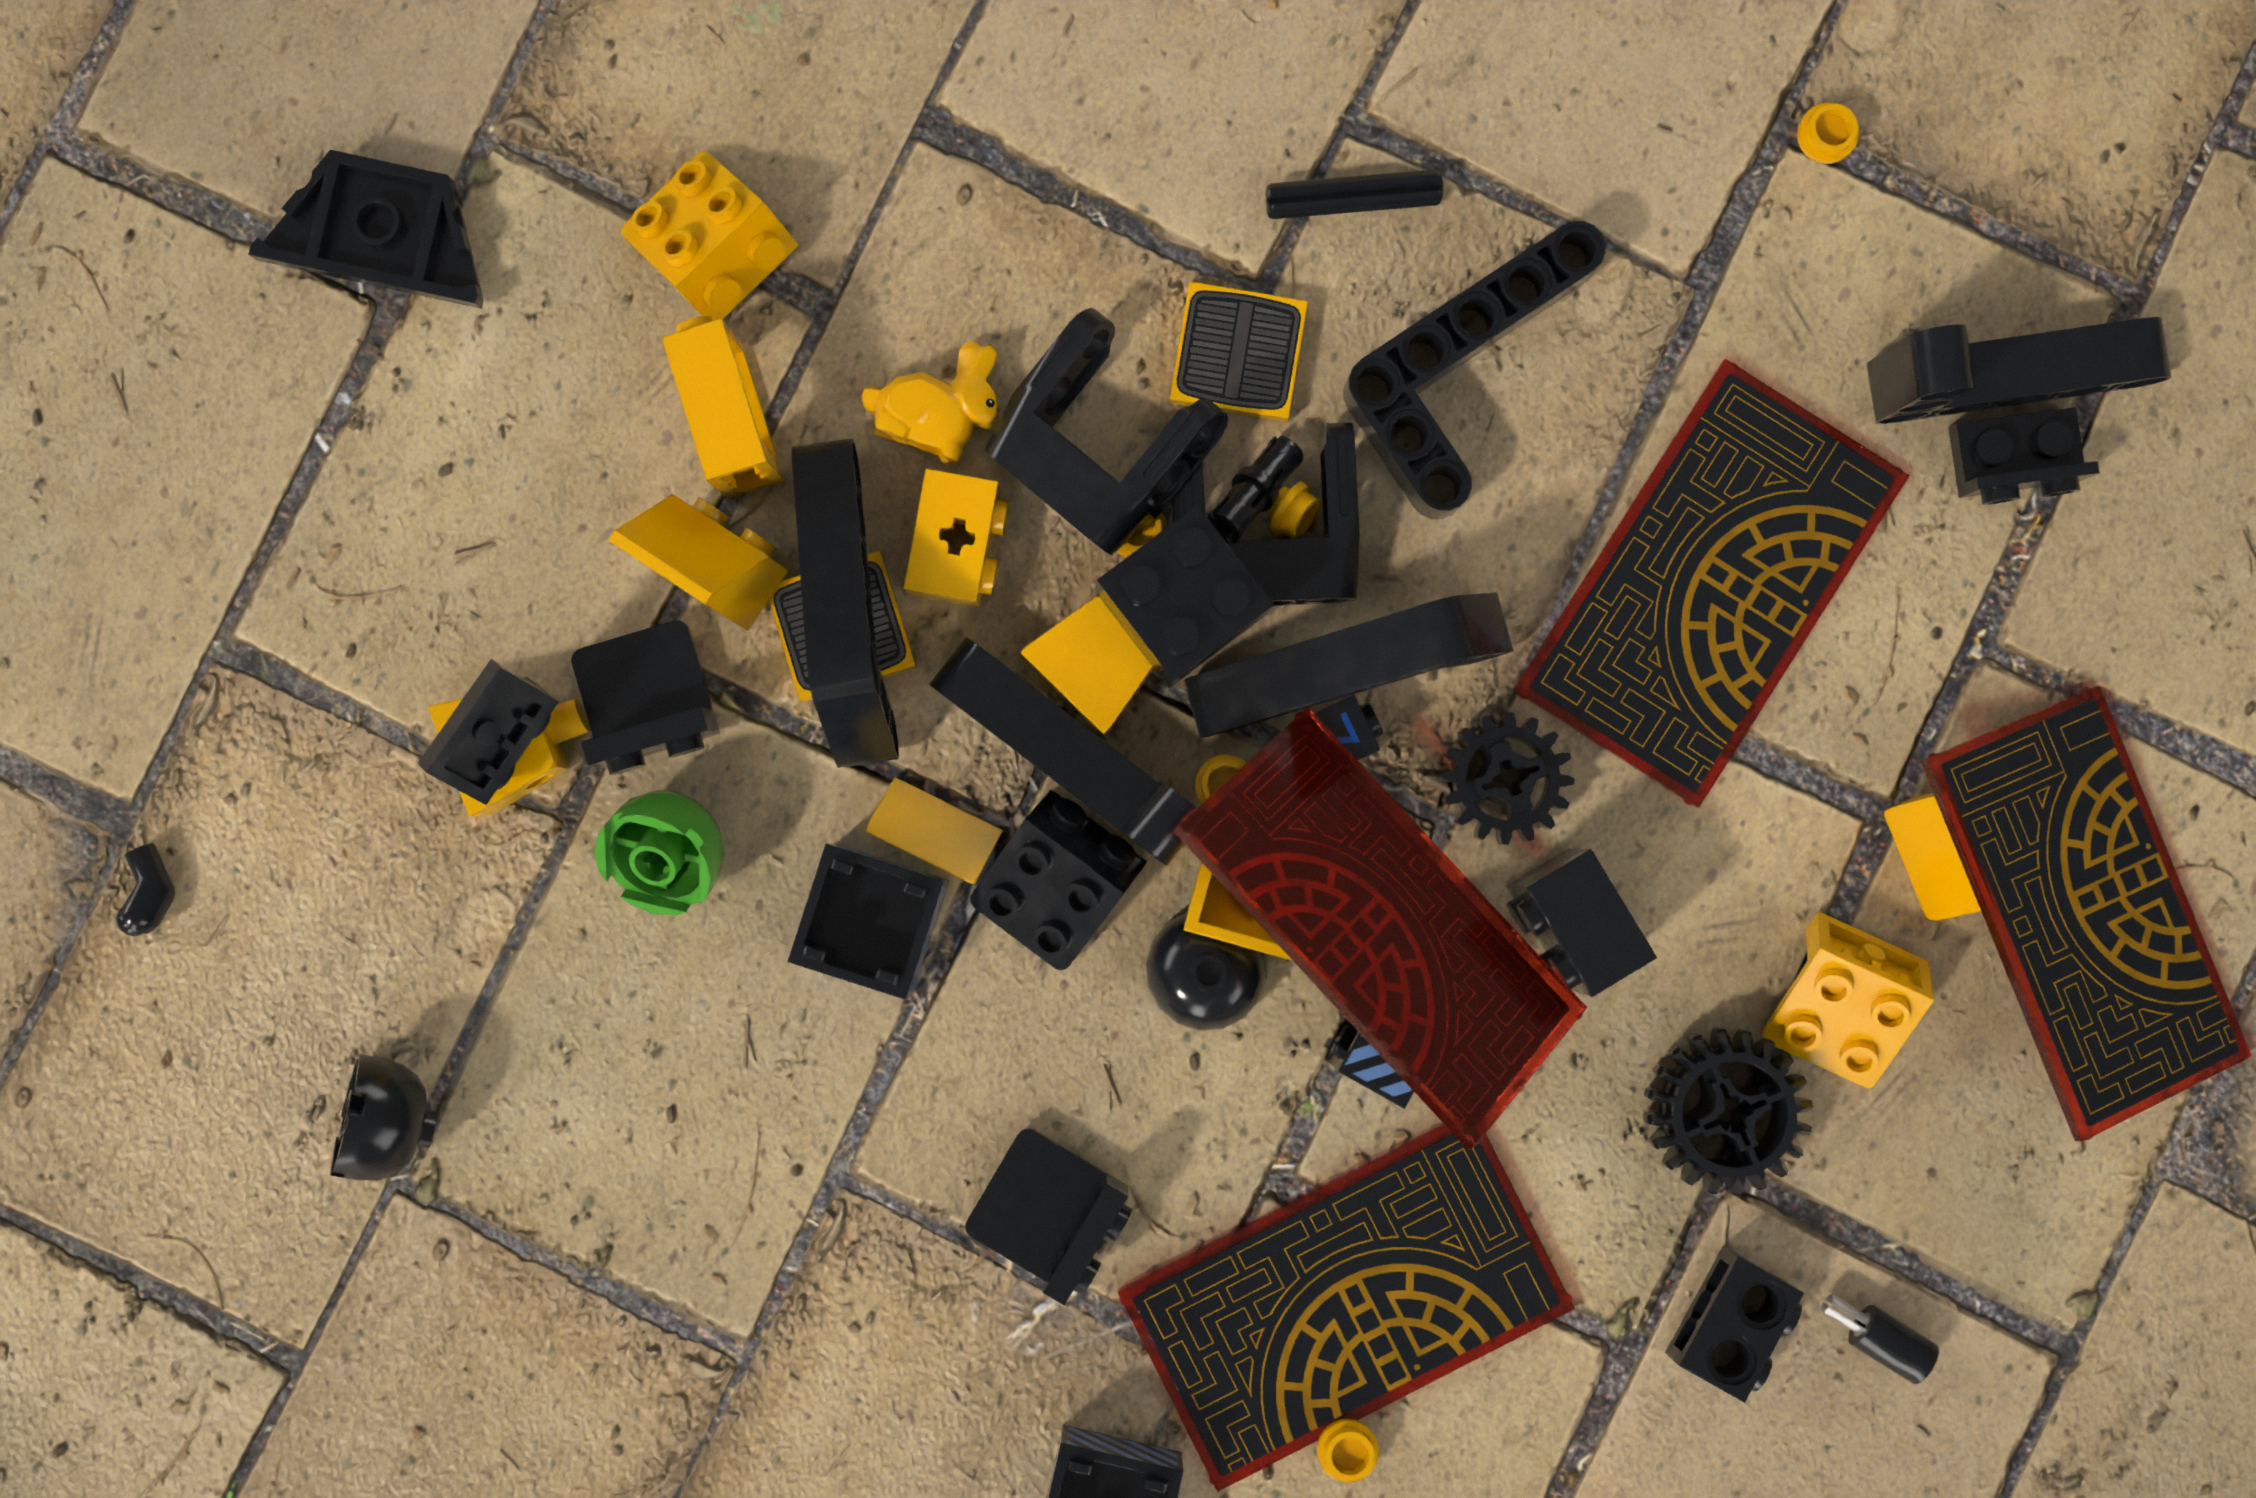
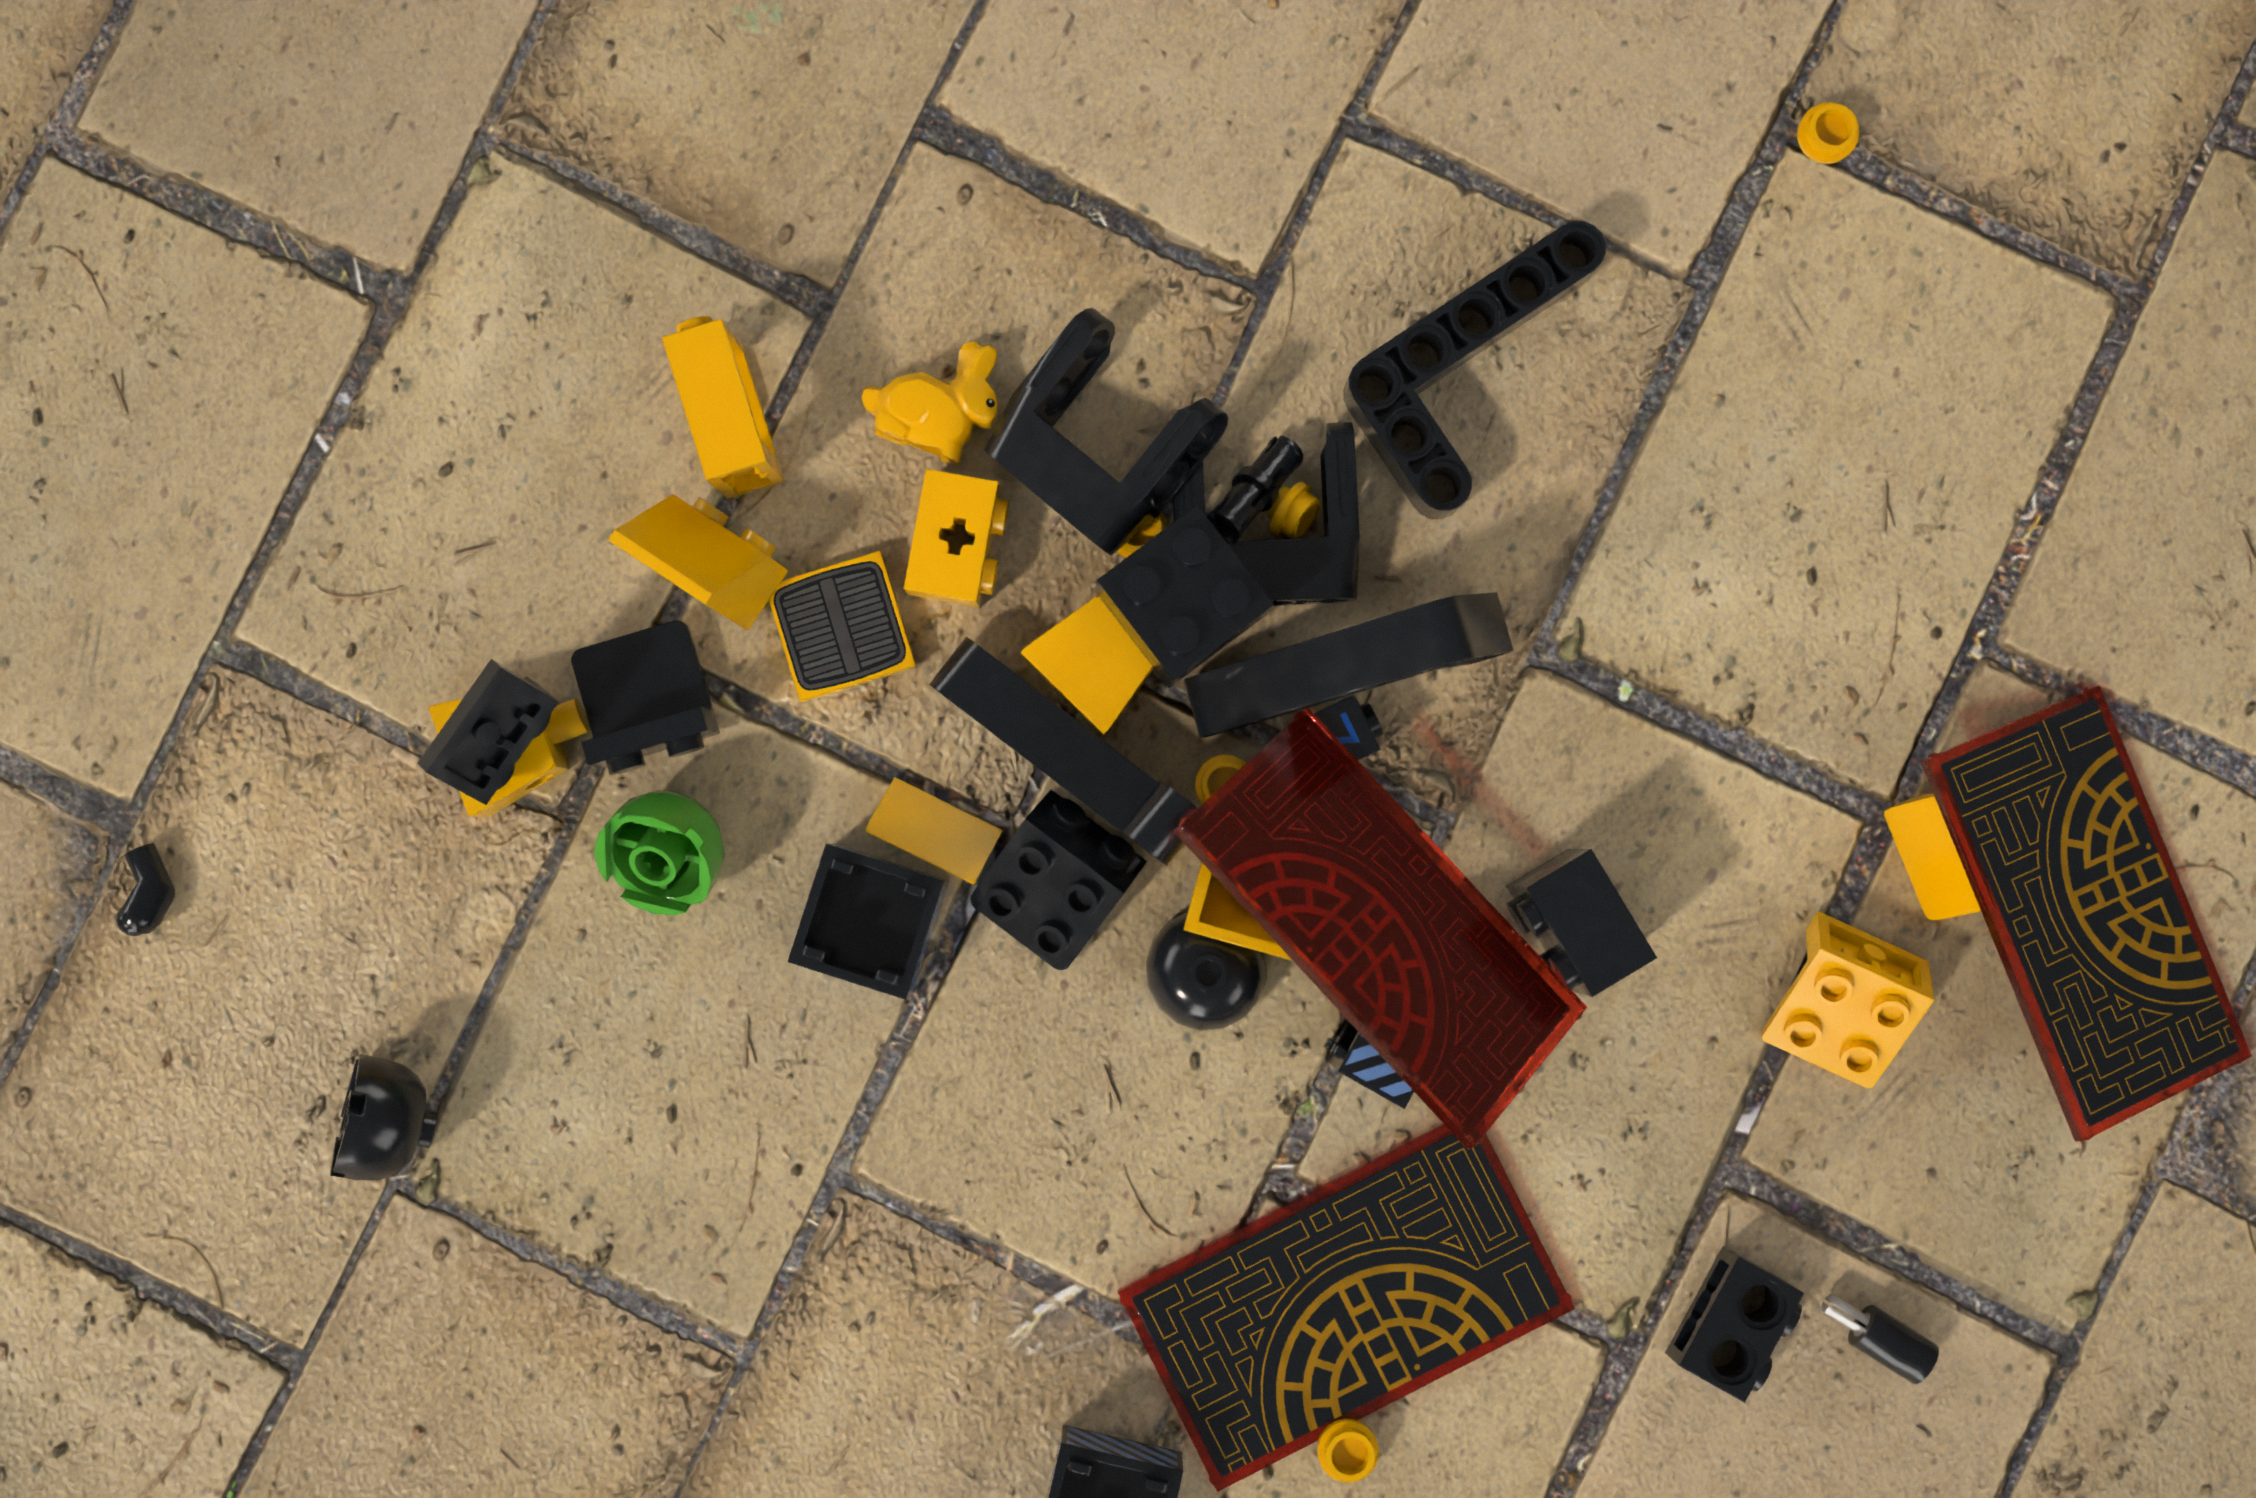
black wing [248,150,484,309] -> none
yellow bracket [621,152,799,321] -> none
black beam [791,438,899,768] -> none
black bracket [965,1128,1133,1306] -> none
tile [1169,281,1308,423] -> none
black axle [1265,170,1444,219] -> none
black gear [1438,712,1575,845] -> none
black piece [1513,359,1910,808] -> none
black gear [1643,1028,1814,1196] -> none
black beam [1866,317,2172,424] -> none
black bracket [1948,407,2100,505] -> none

